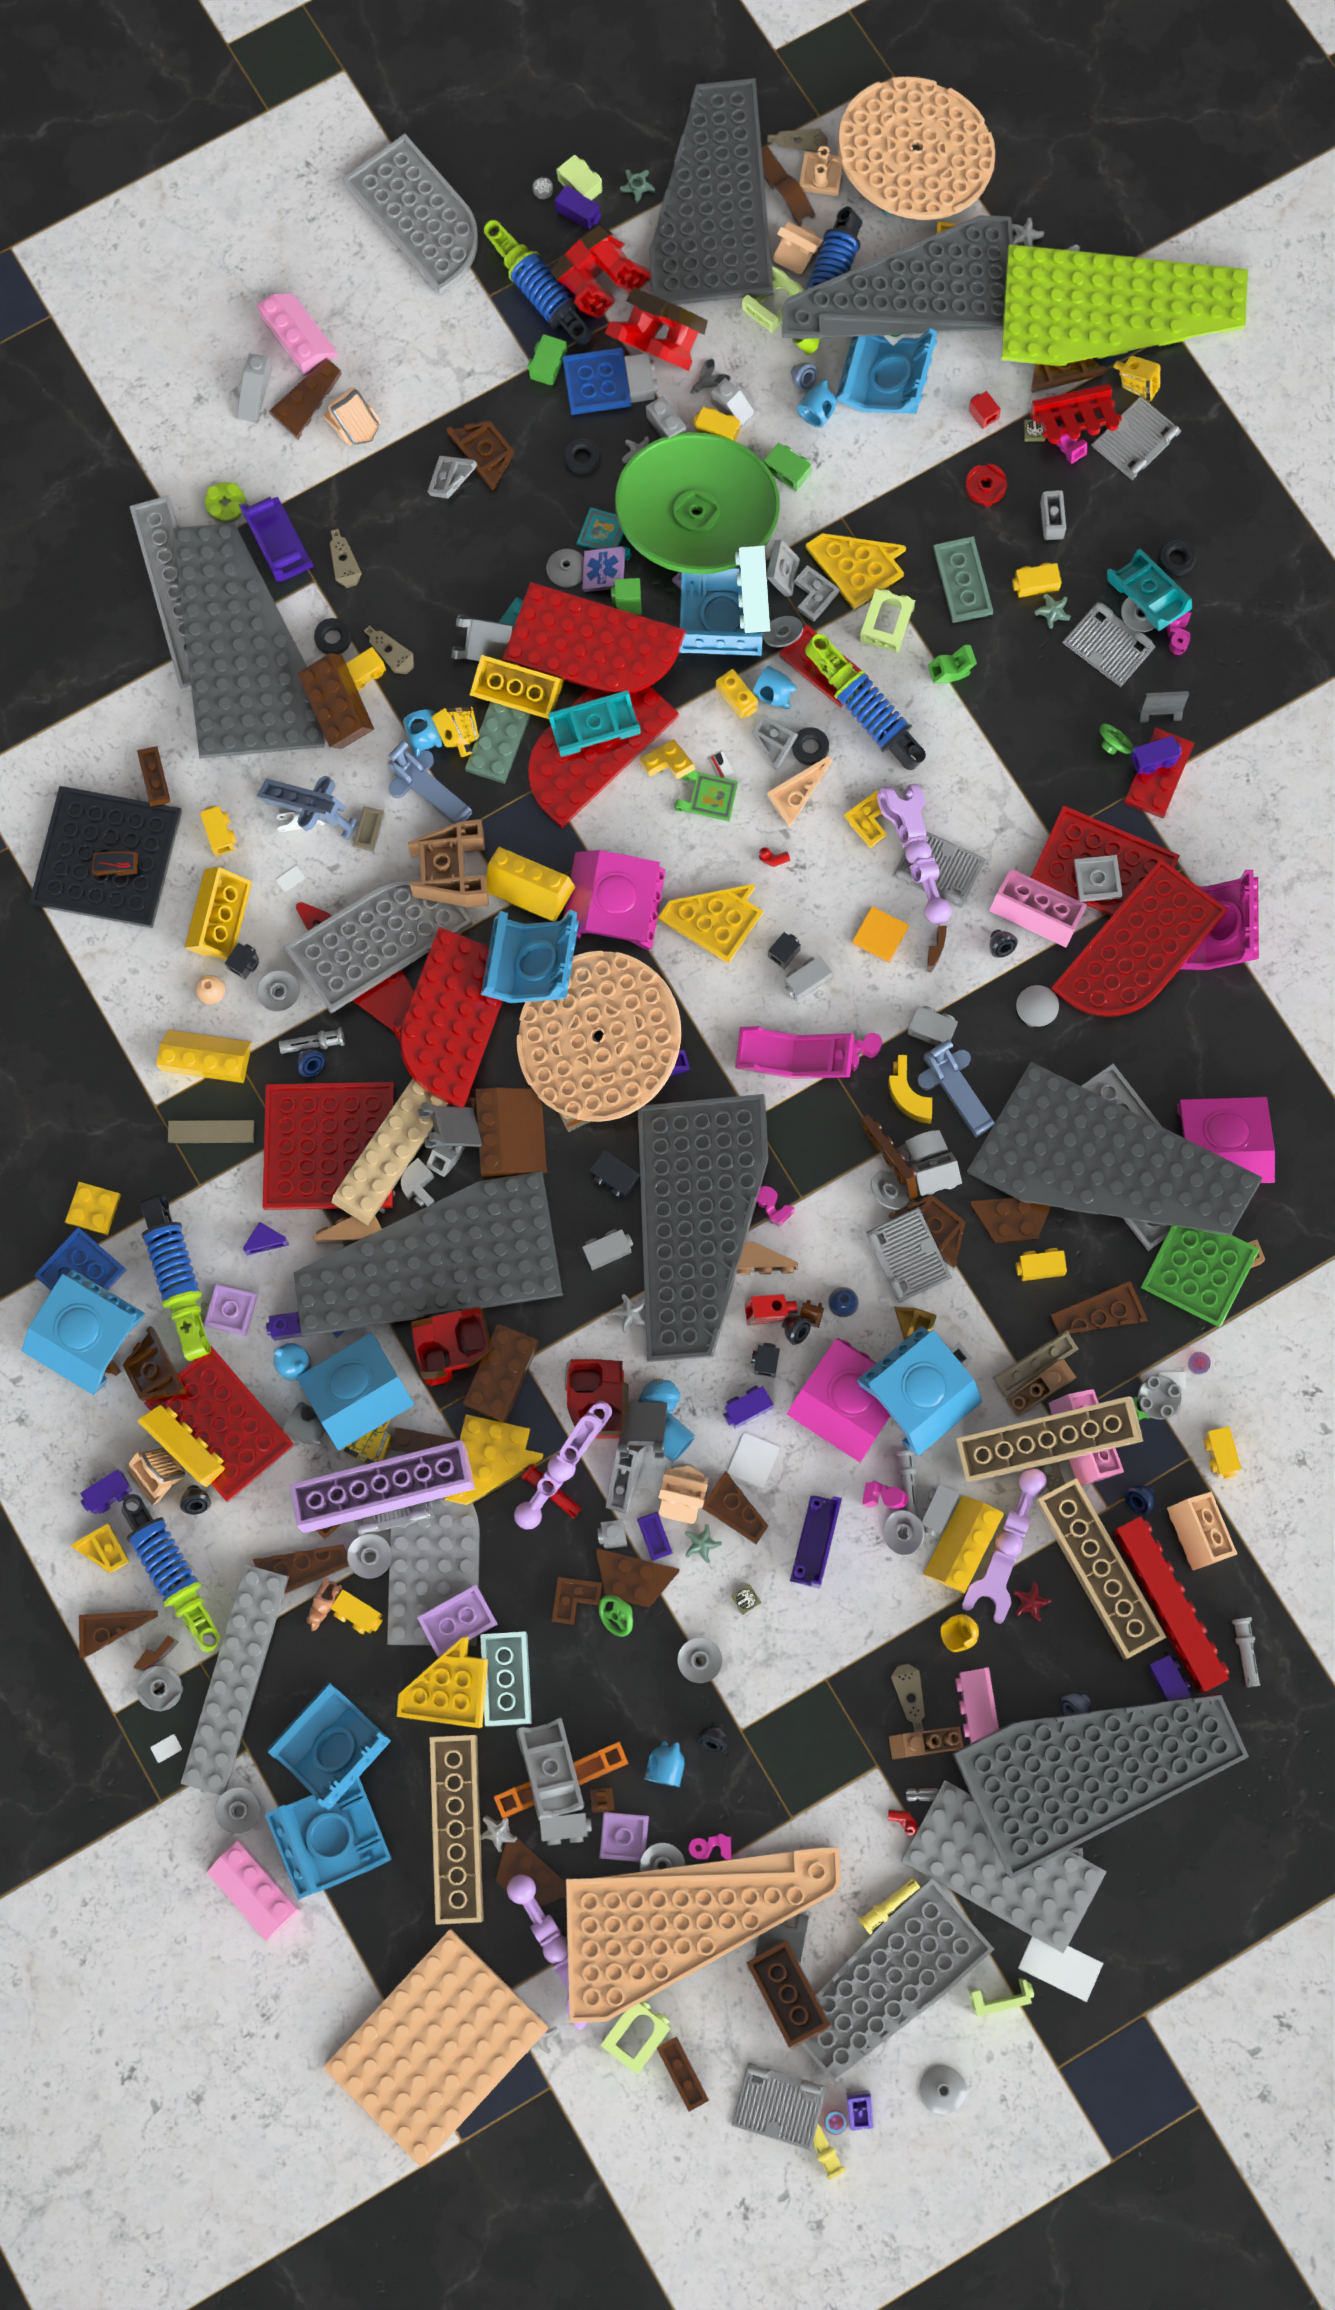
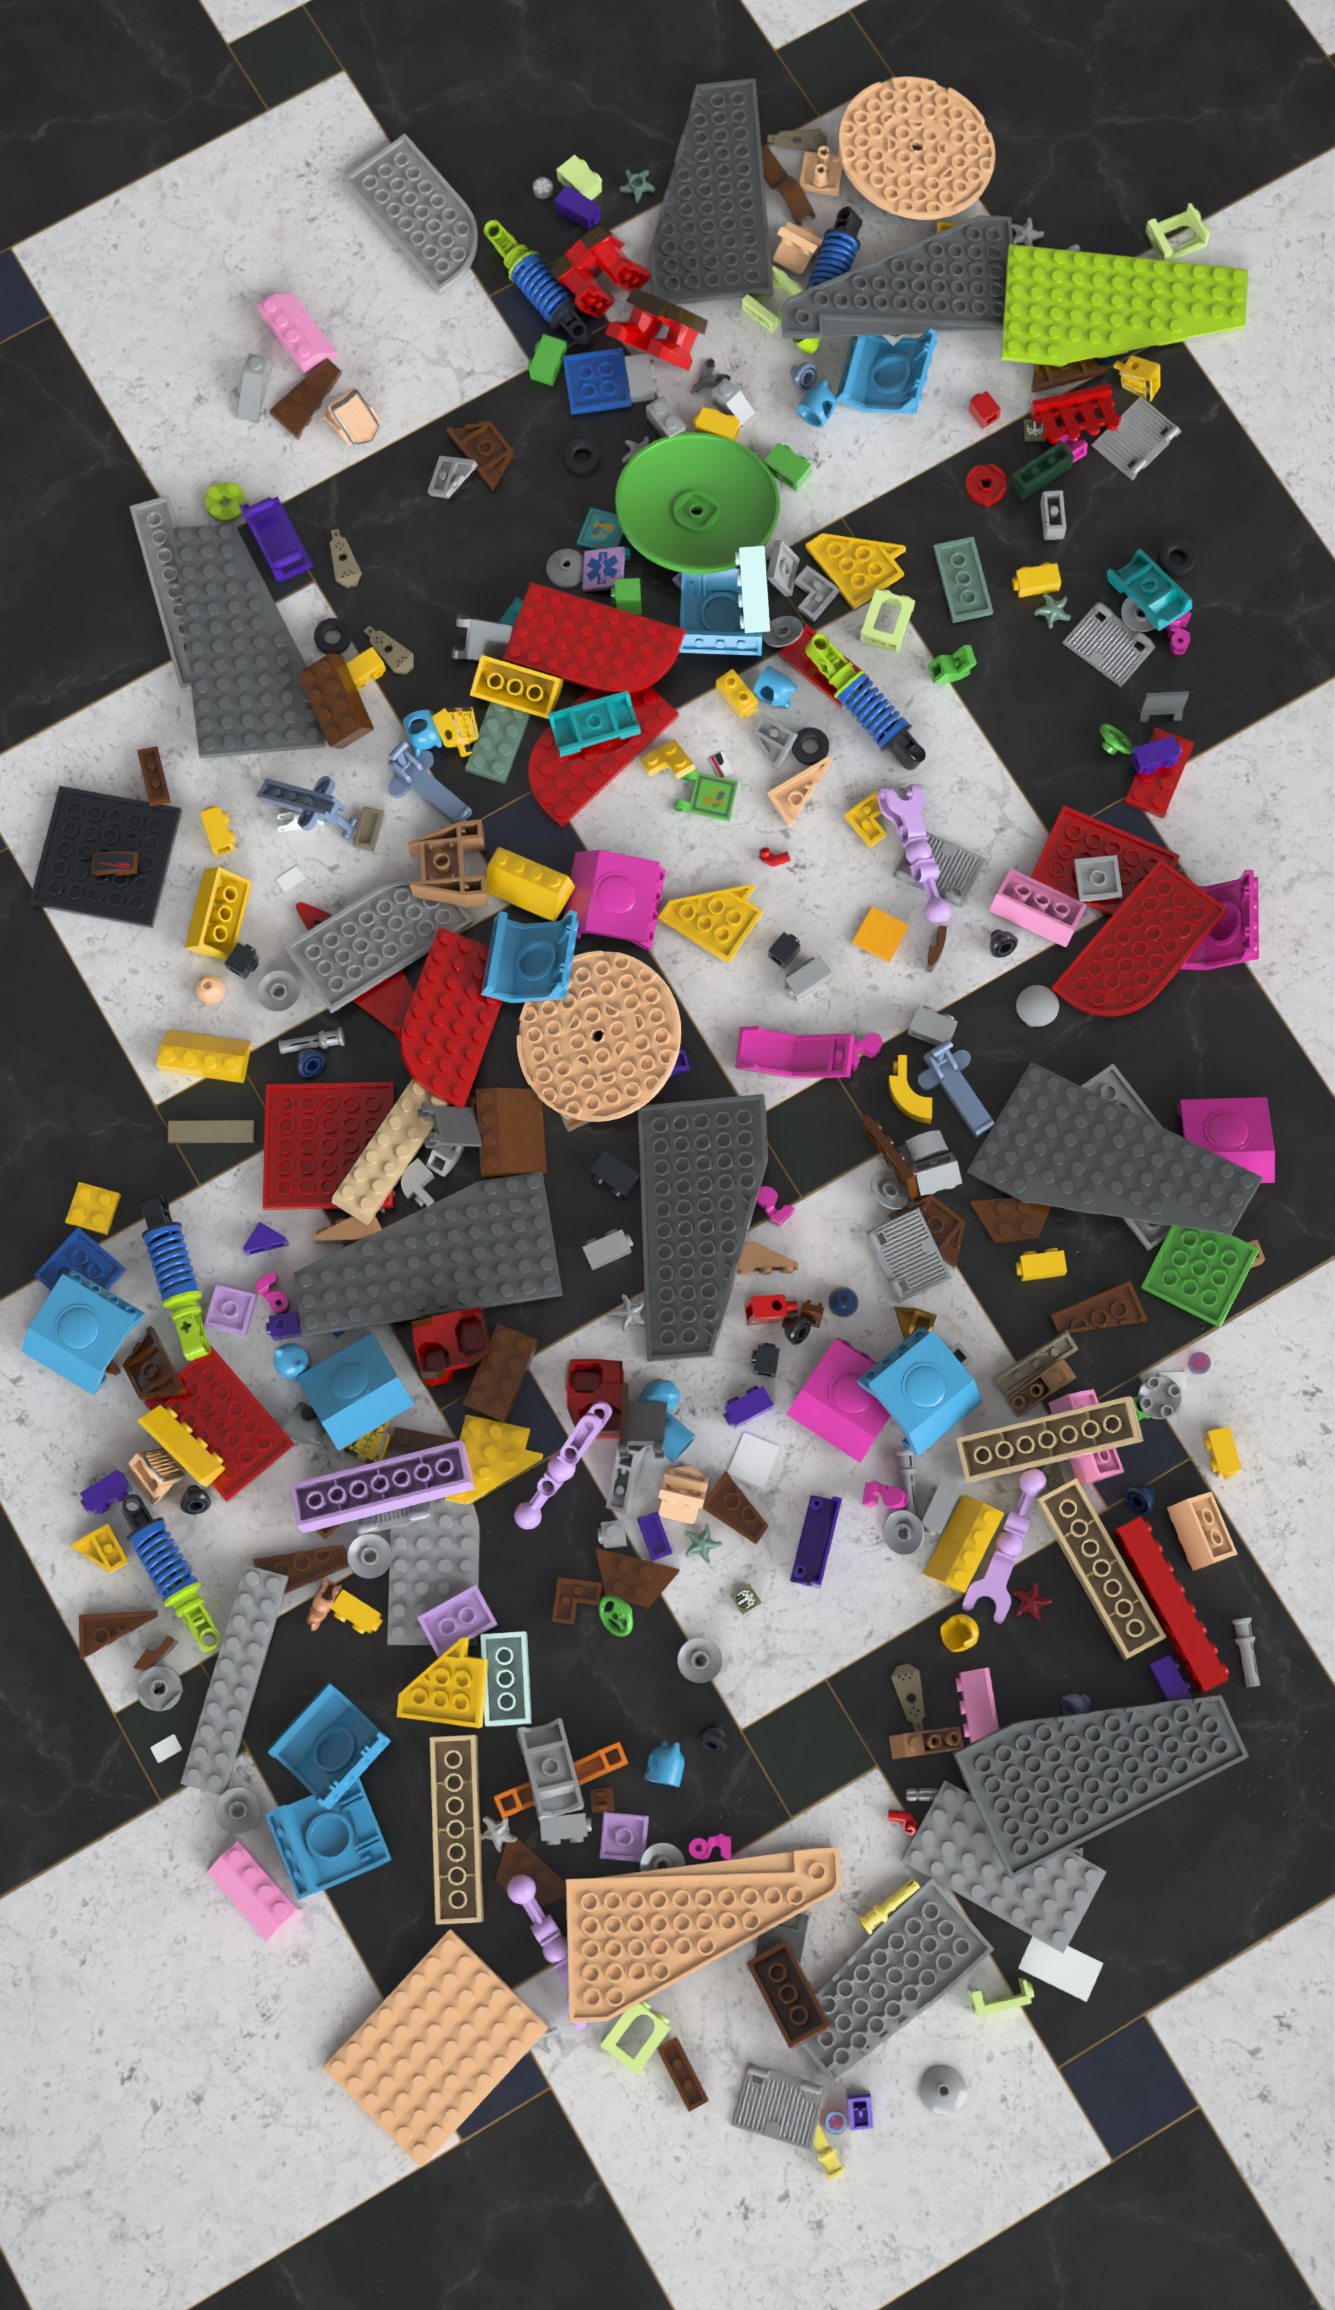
red pin [521,1463,582,1519] -> none
none -> dark pink leg [255,1271,290,1315]
none -> clear green brick [1011,441,1074,500]
none -> yellowish green panel [1145,203,1210,261]

